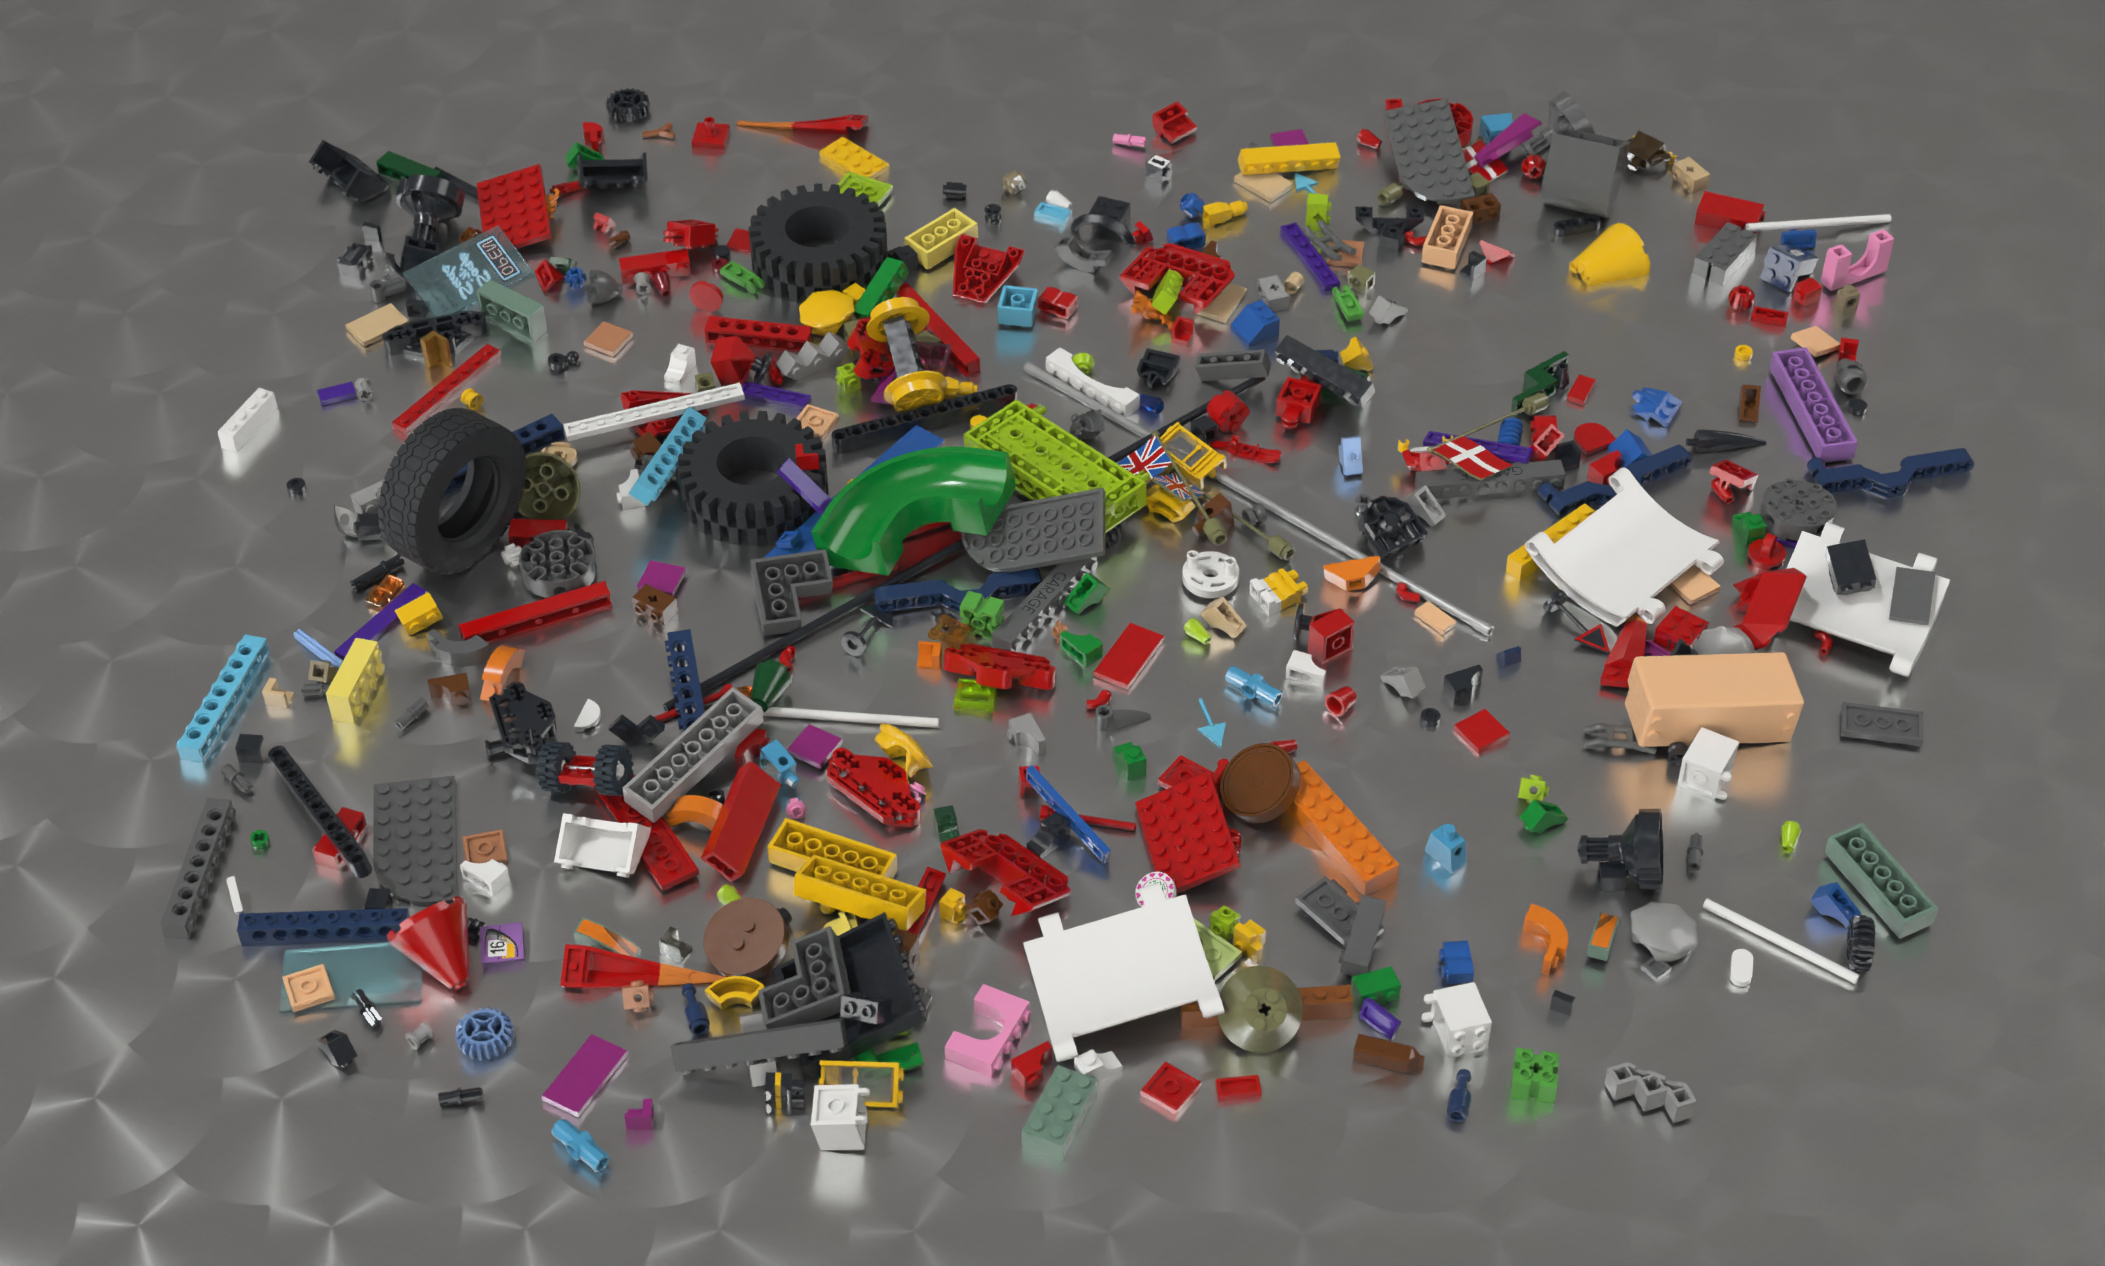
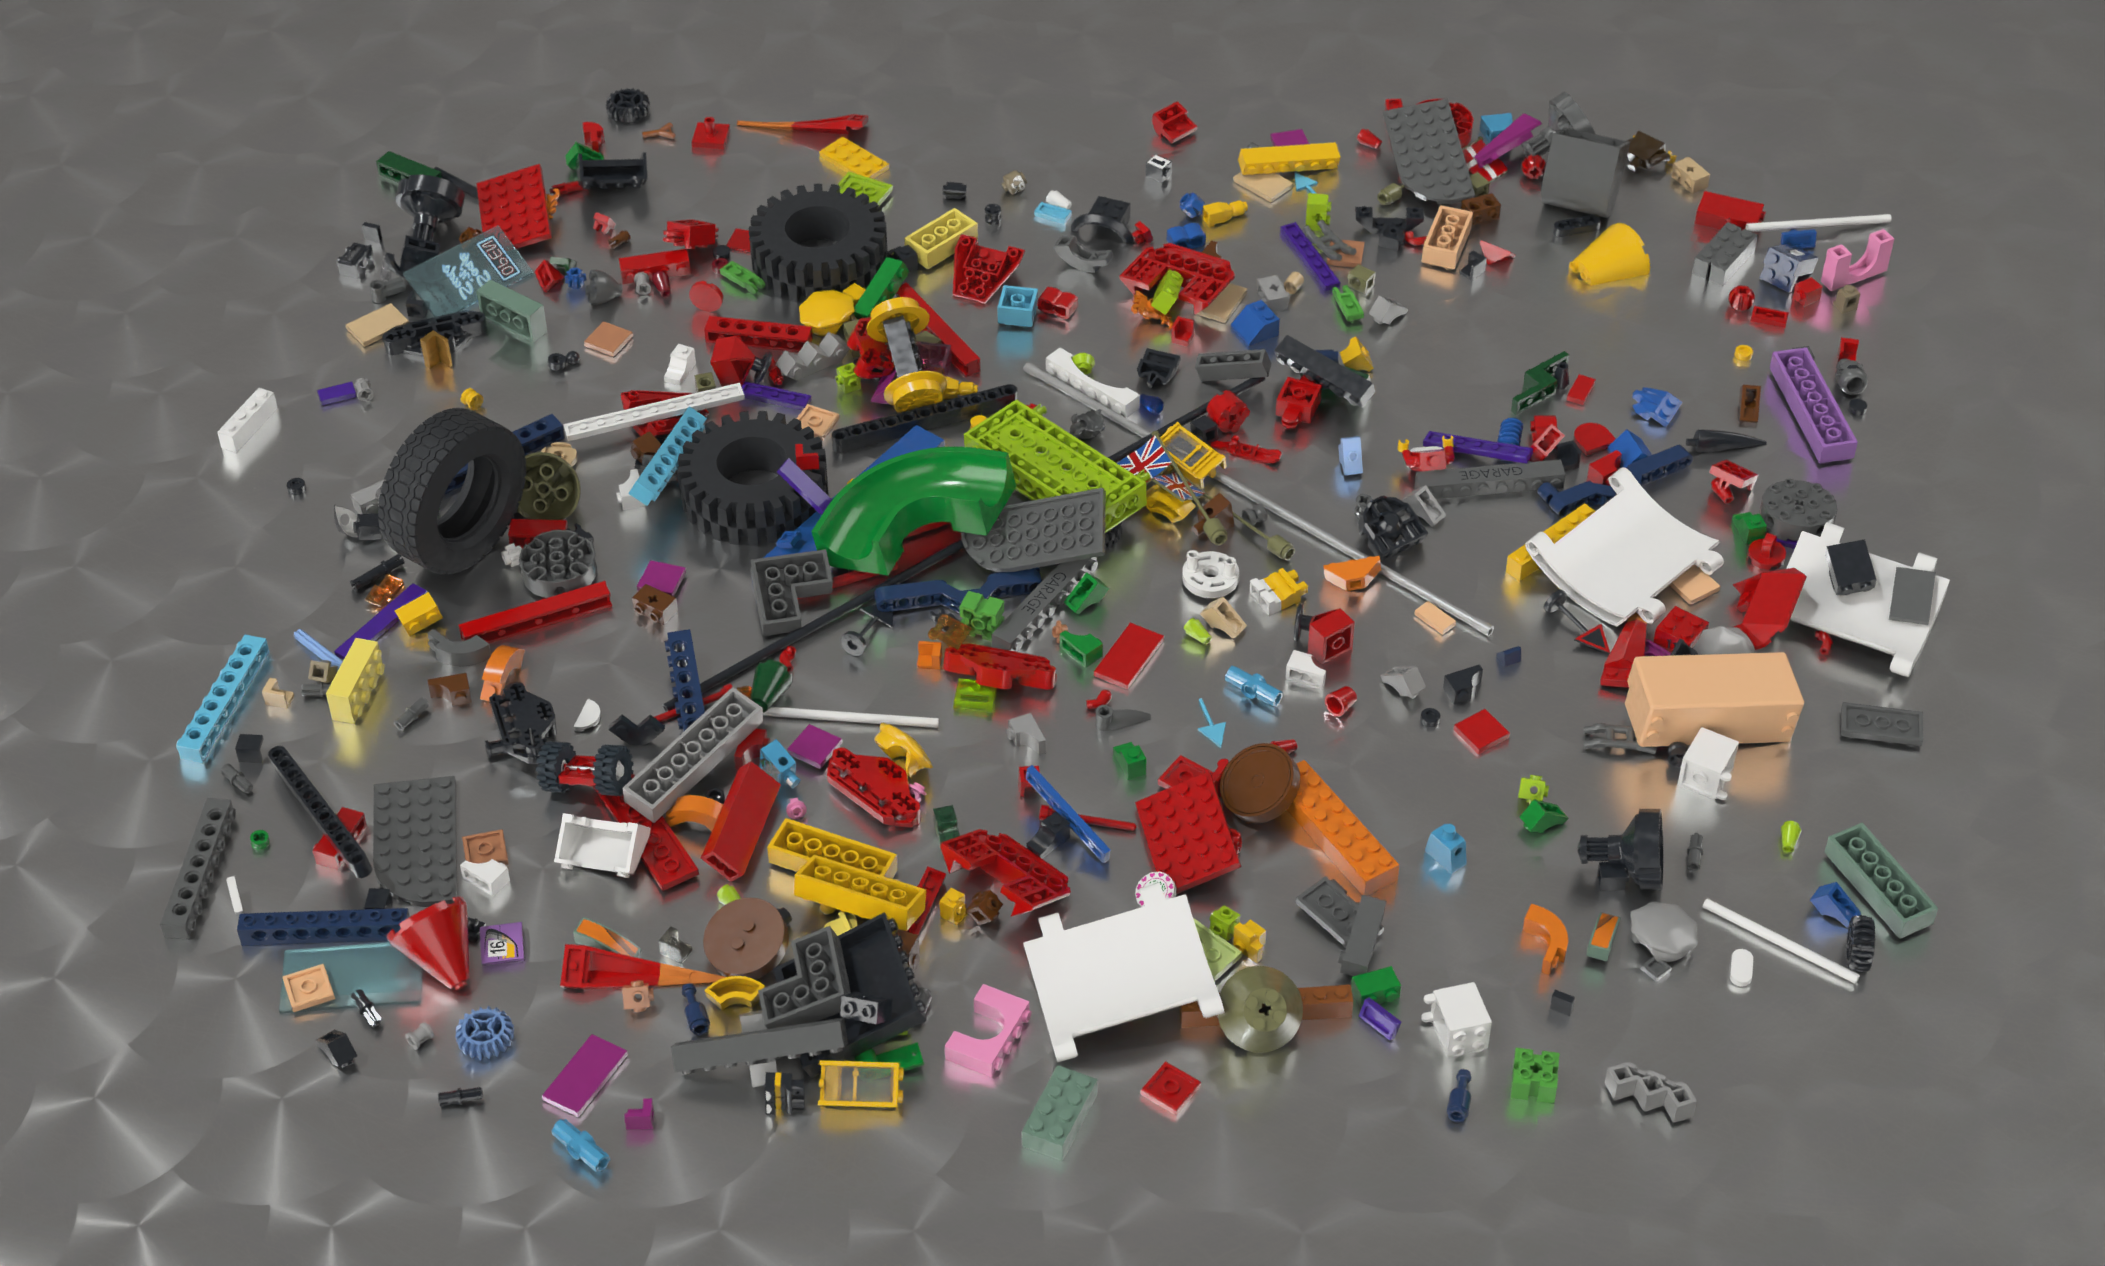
black windscreen [309,140,390,202] -> none
red plate [392,344,501,434] -> none
white container [811,1084,870,1151] -> none
red arch [1011,1041,1052,1090] -> none
white arch [1074,1049,1123,1083] -> none
bright pink axle [1113,134,1146,147] -> none
red tile [1215,1075,1262,1101] -> none
reddish brown piece [1353,1034,1425,1074] -> none
red arm [1396,582,1421,603] -> none
flag [1427,393,1549,481] -> none
blue brick [1438,940,1474,984] -> none
light nougat tile [1791,326,1840,357] -> none
dark blue beam [1807,448,1974,498] -> none

